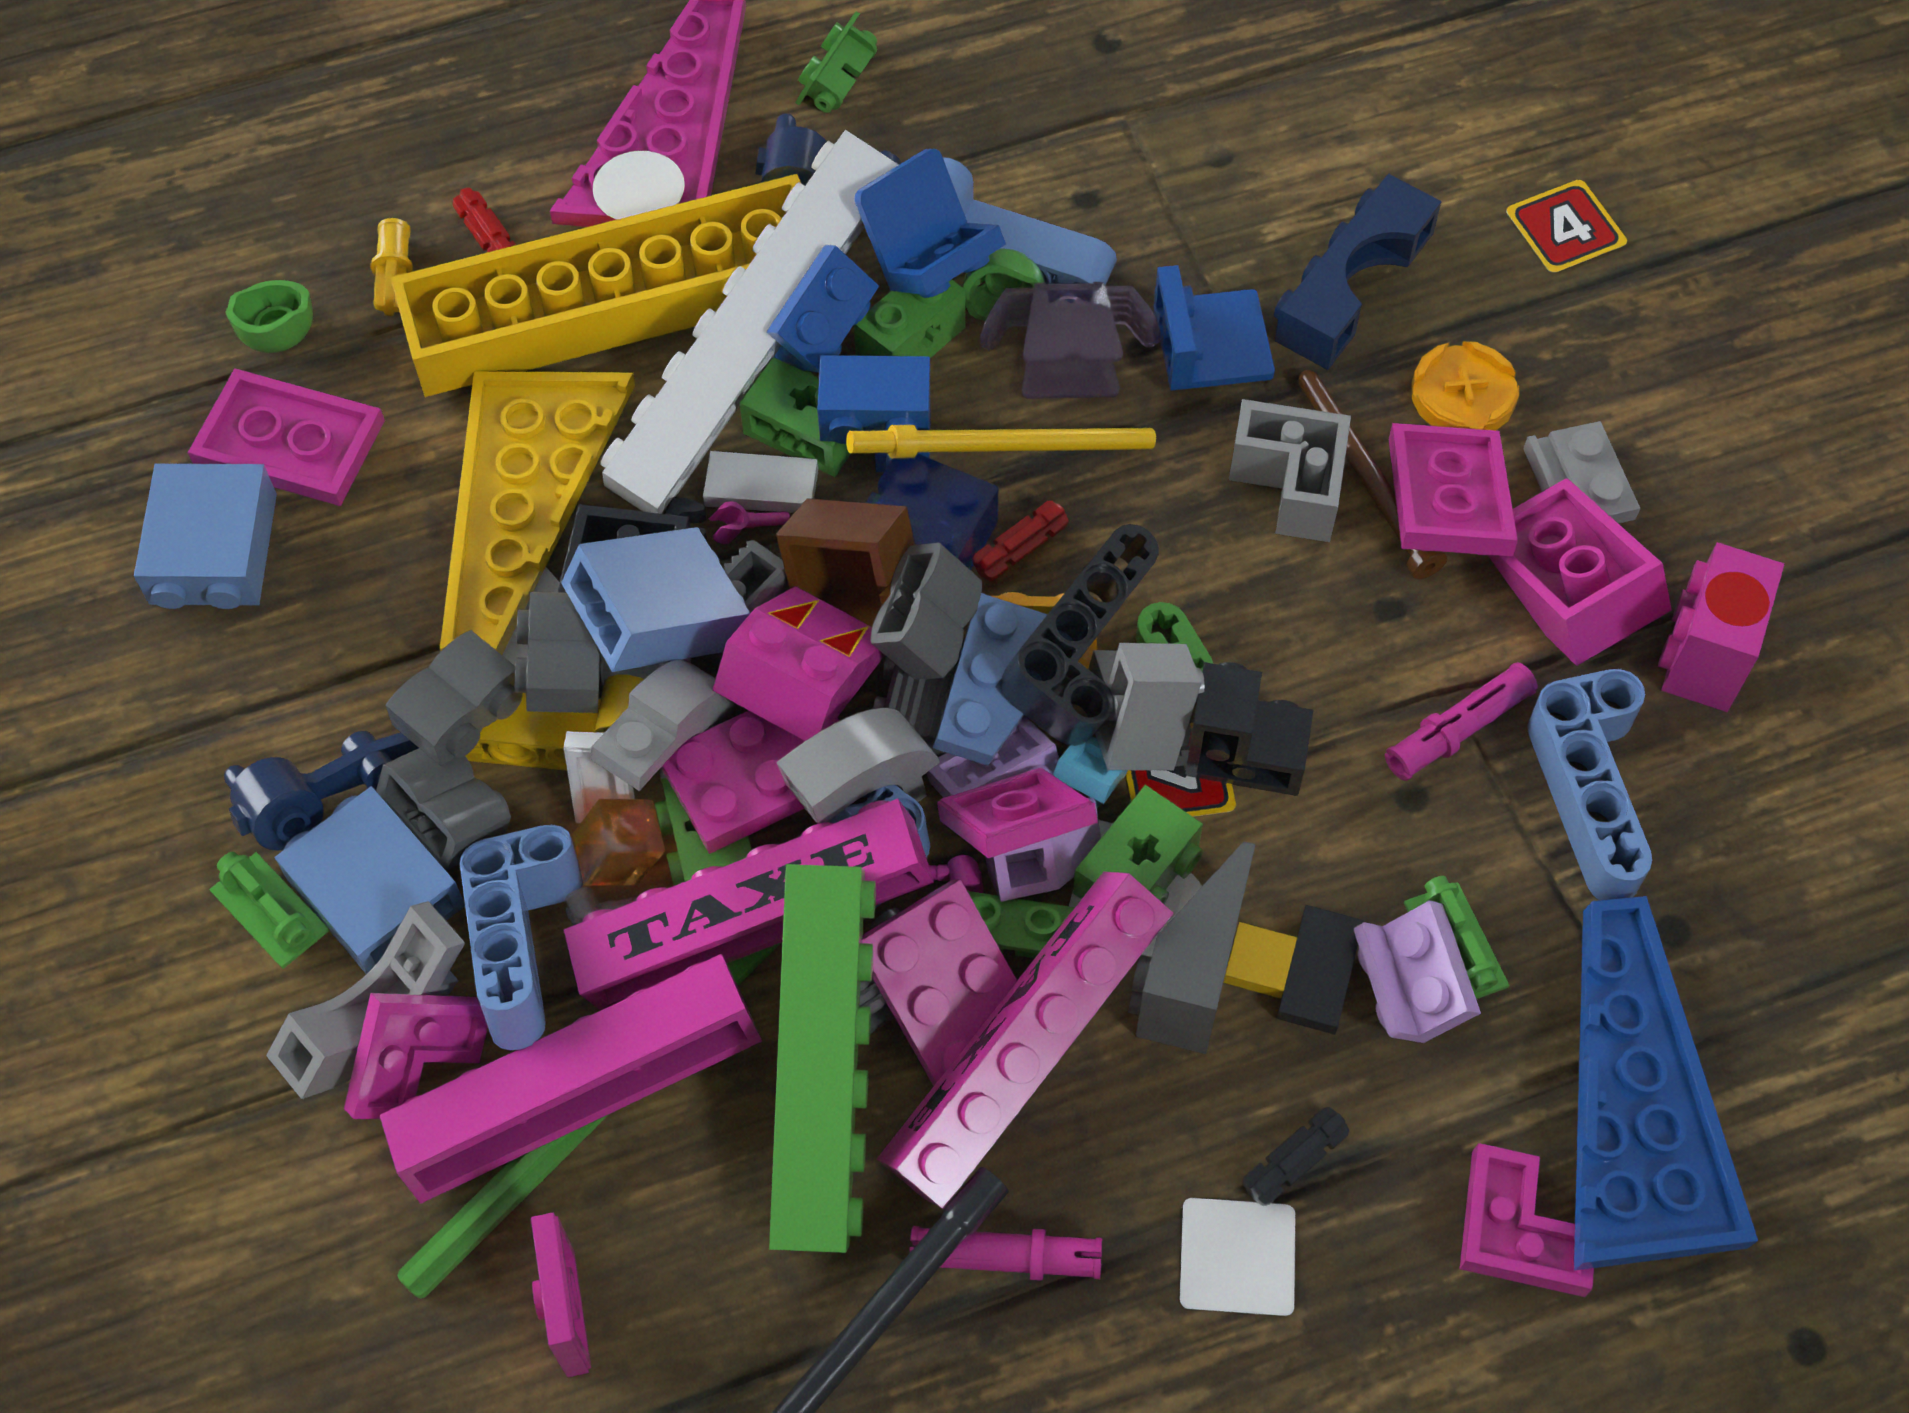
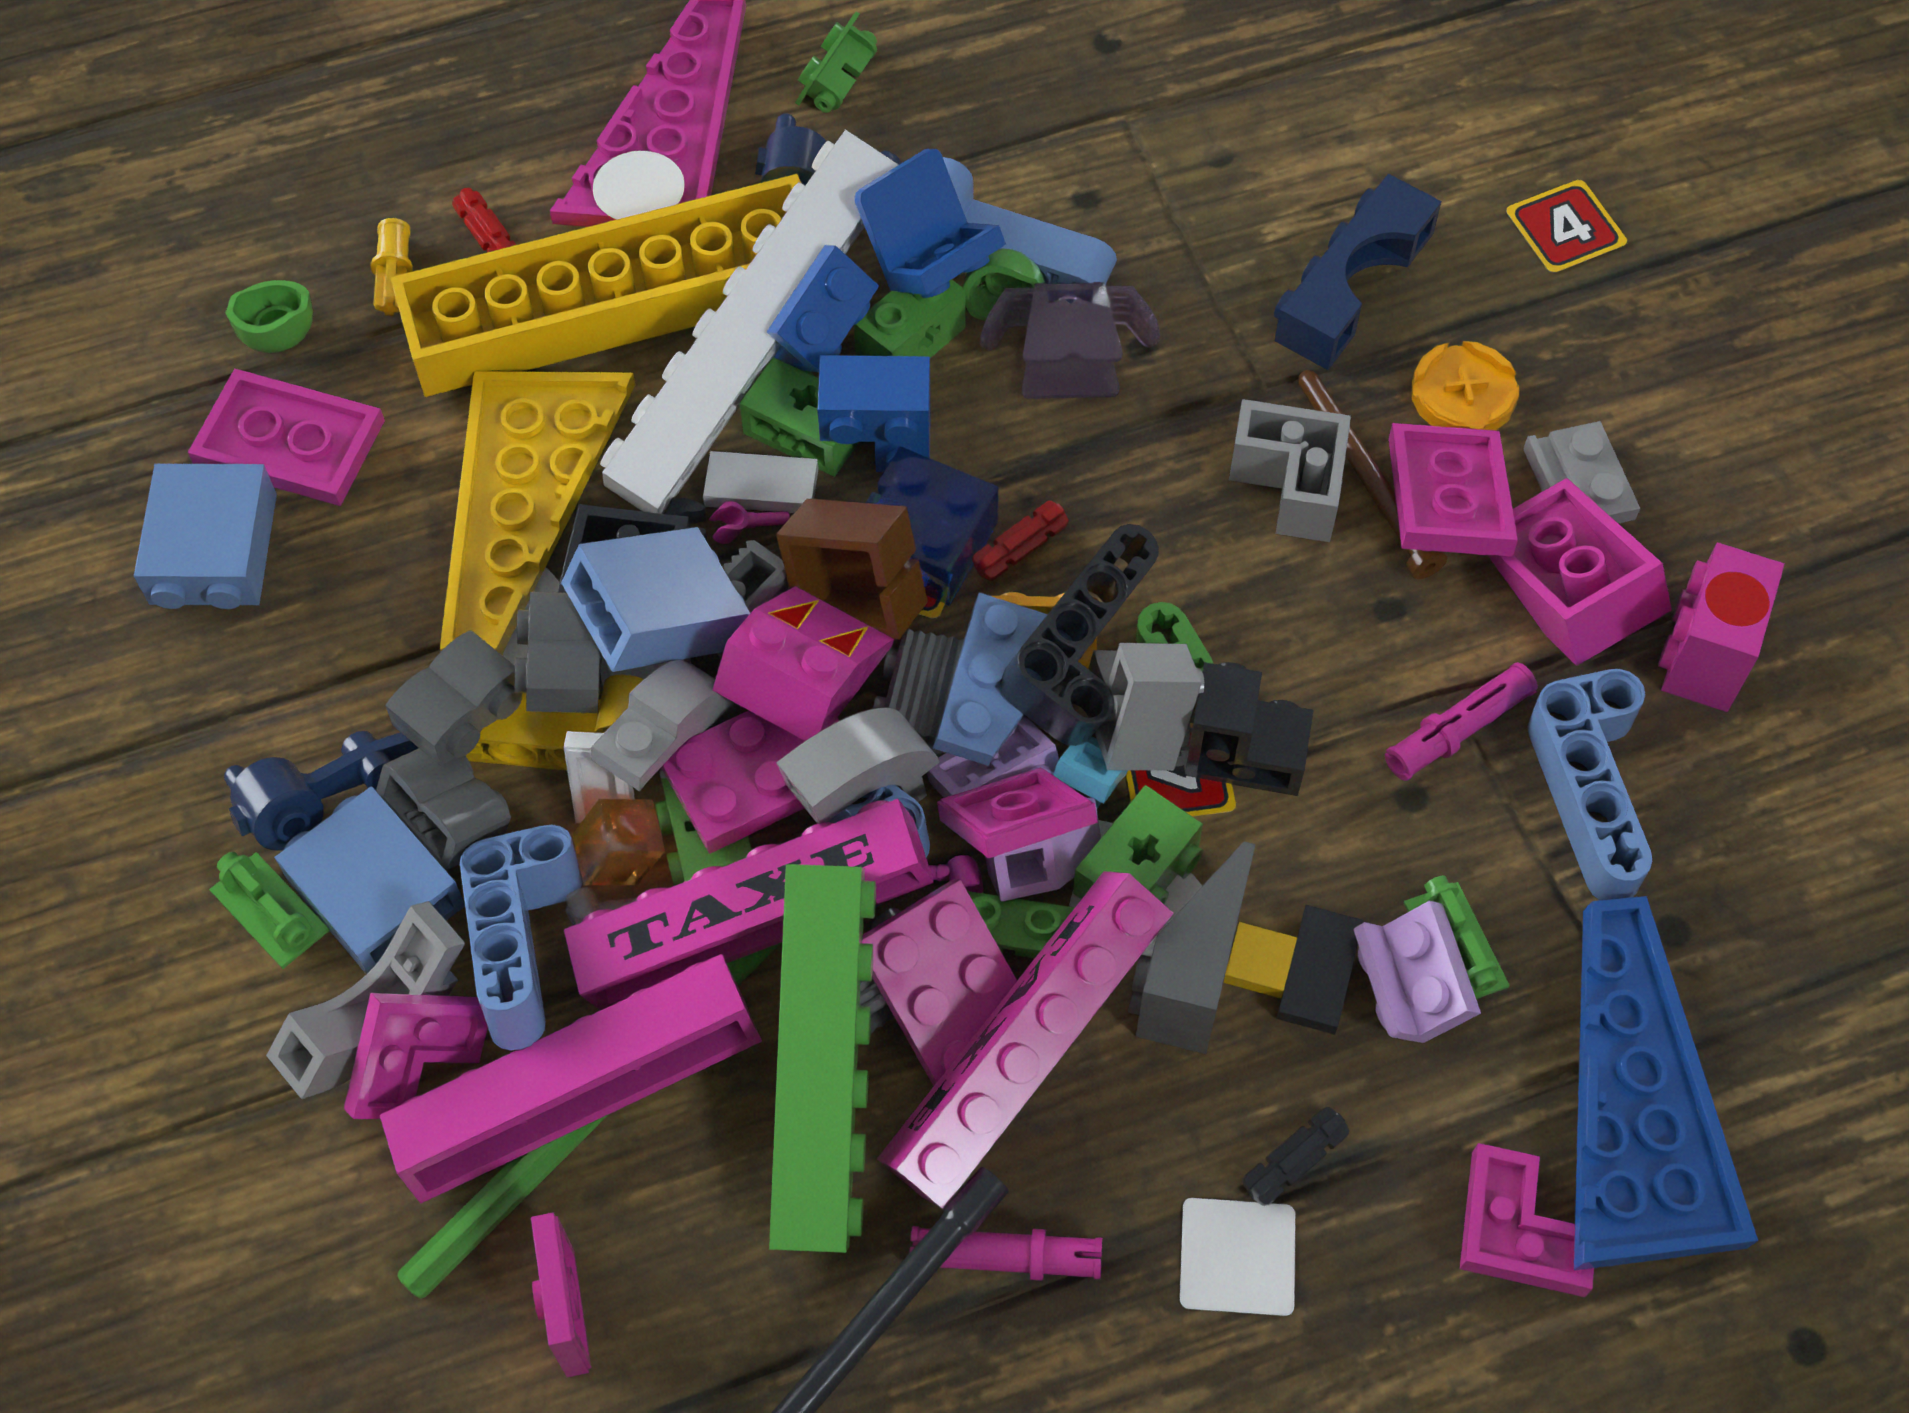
yellow bar [846,425,1156,458] -> none
dark grey brick [871,543,982,680] -> none
blue bracket [1153,265,1275,391] -> none

